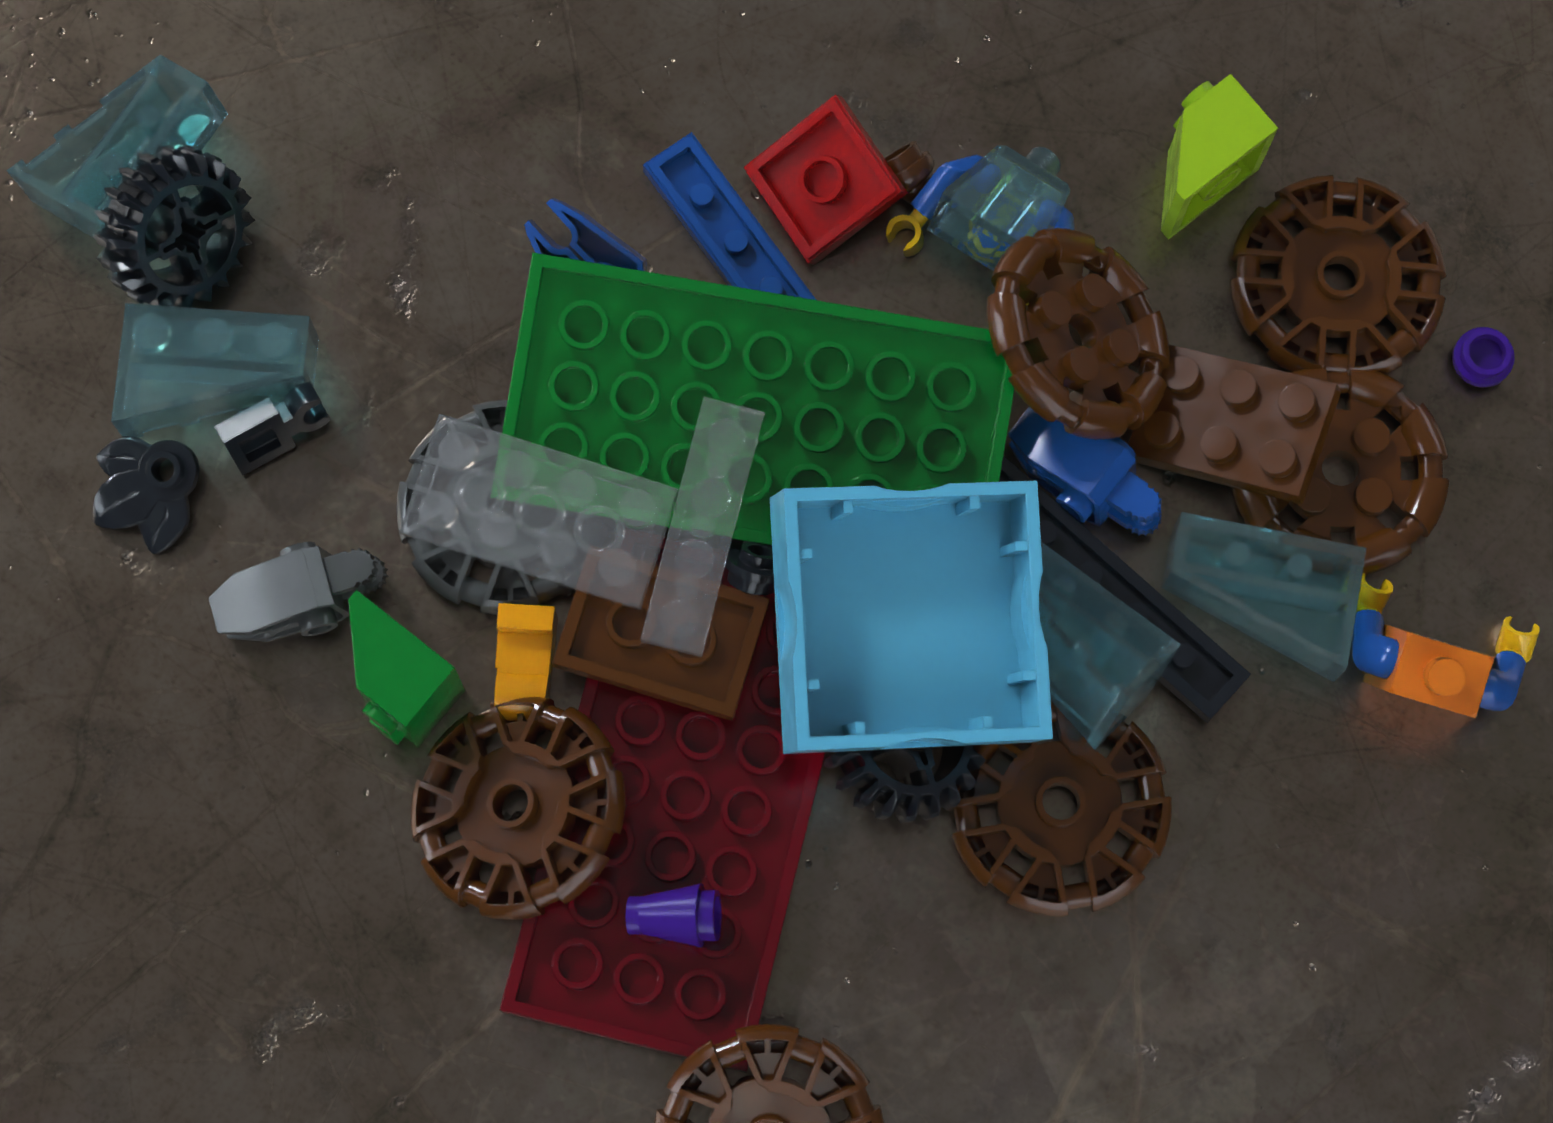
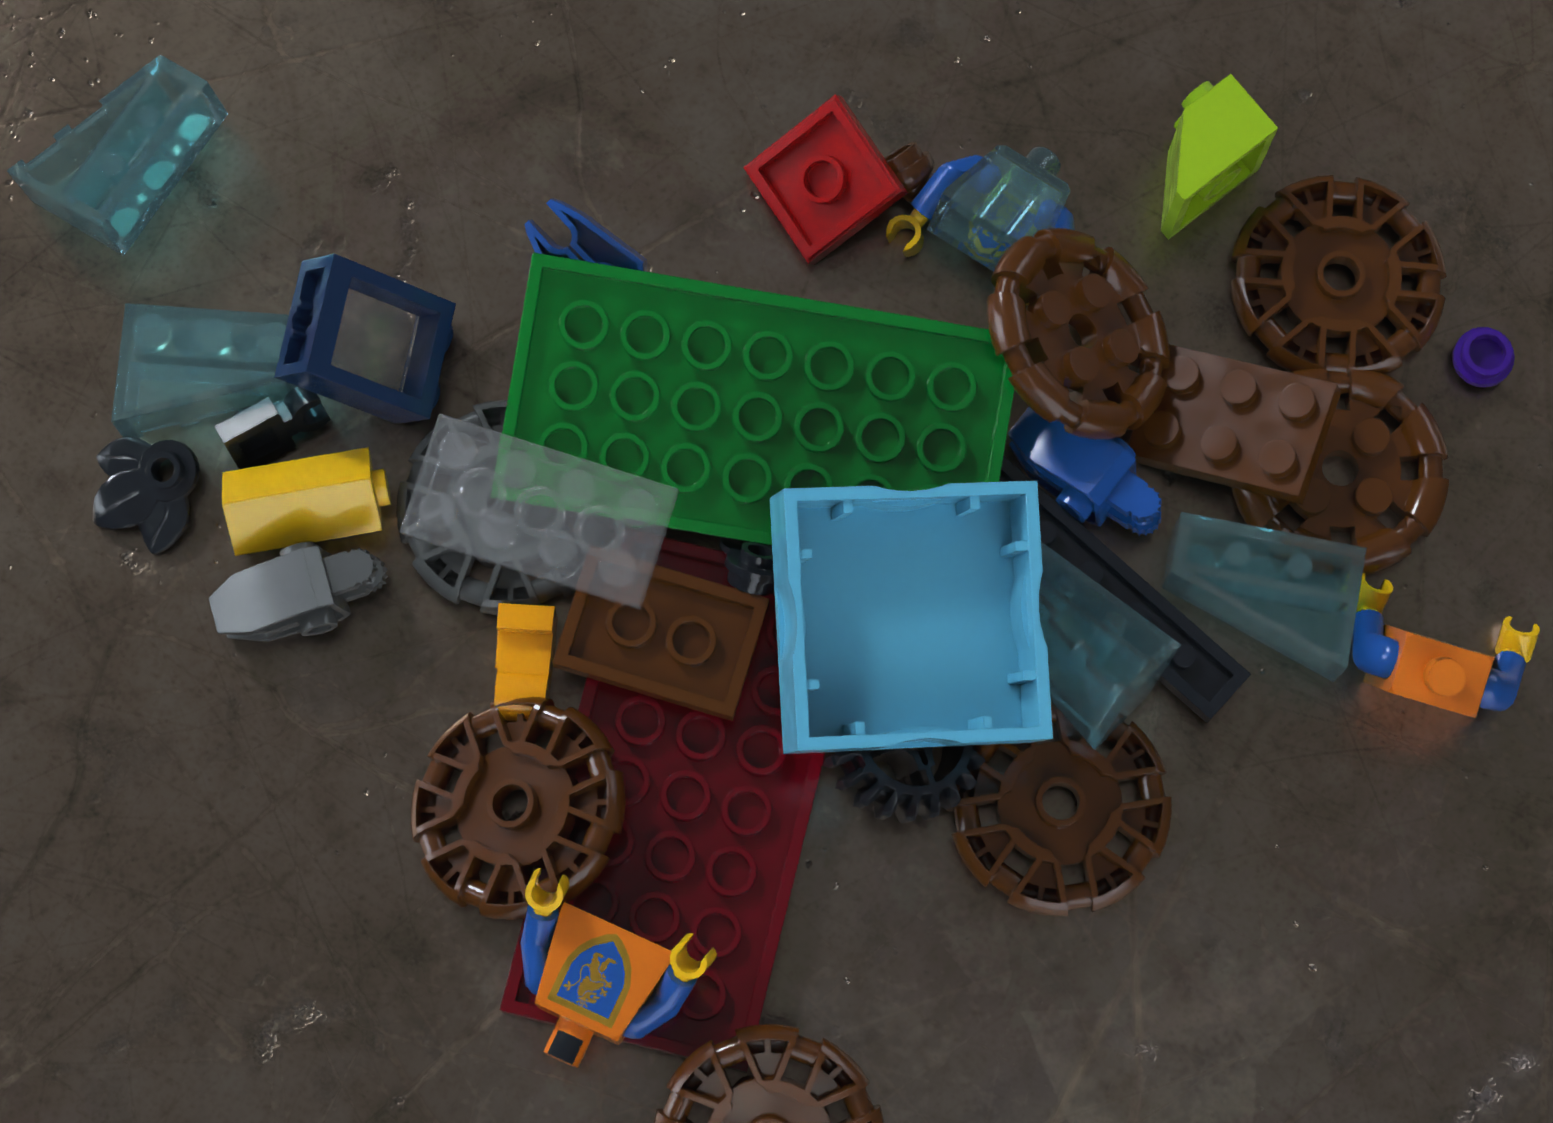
black gear [92,145,256,311] -> none
green slope [348,590,466,748] -> none
dark purple cone [626,883,722,948] -> none
clear plate [641,397,765,657] -> none
blue tile [643,132,816,300] -> none
none -> yellow brick [222,447,391,556]
none -> dark blue window [274,253,456,424]
none -> torso [520,868,717,1068]

